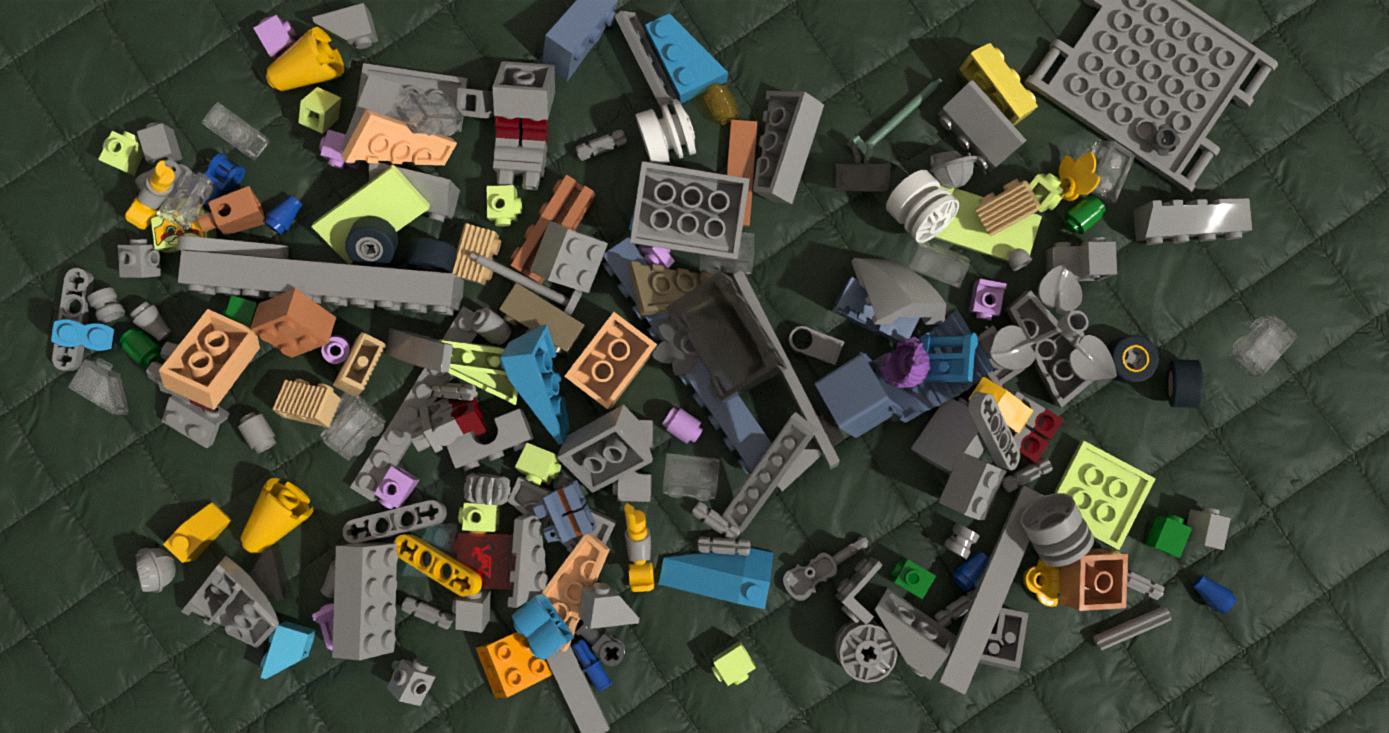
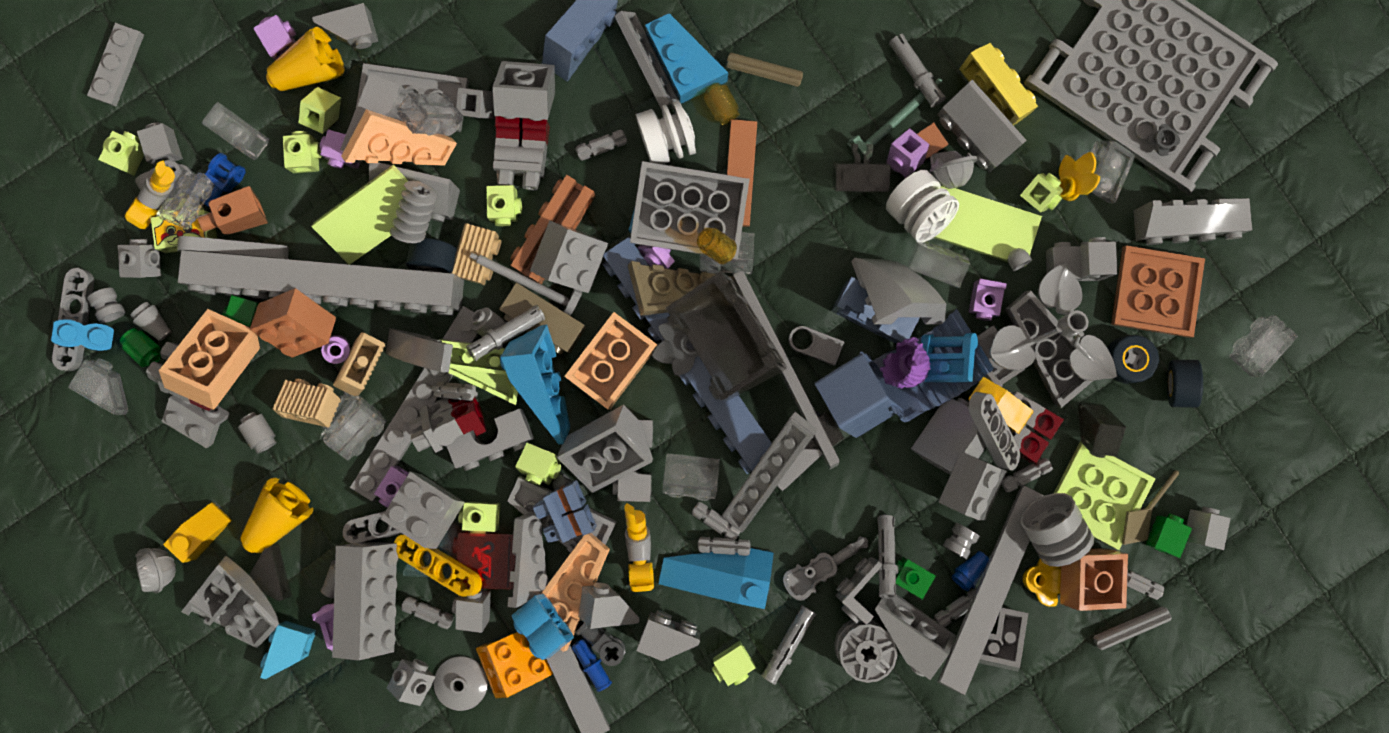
blue cone [264,195,303,235] -> none
black wheel [345,216,398,268] -> none
light grey gear [464,473,511,505] -> none
lavender brick [662,407,703,444] -> none
light grey wedge [753,91,824,204] -> none
tan brick [975,179,1042,236] -> none
green brick [1064,196,1106,234] -> none
blue cone [1192,575,1237,614] -> none
none -> light grey plate [87,23,144,107]
none -> yellowish green brick [283,131,322,173]
none -> light grey brick [381,472,465,549]
none -> light grey piece [390,181,438,243]
none -> light grey dish [434,656,488,711]
none -> light grey pin [466,305,545,361]
none -> light grey slope [636,610,700,661]
none -> clear yellow brick [697,228,737,264]
none -> dark tan axle [726,53,803,86]
none -> light grey pin [761,605,817,685]
none -> light grey pin [876,515,898,599]
none -> lavender brick [887,128,929,178]
none -> light grey pin [889,34,946,107]
none -> nougat tile [917,123,948,160]
none -> clear smoke slope [1078,402,1126,458]
none -> nougat plate [1111,246,1205,338]
none -> dark tan piece [1122,470,1179,545]

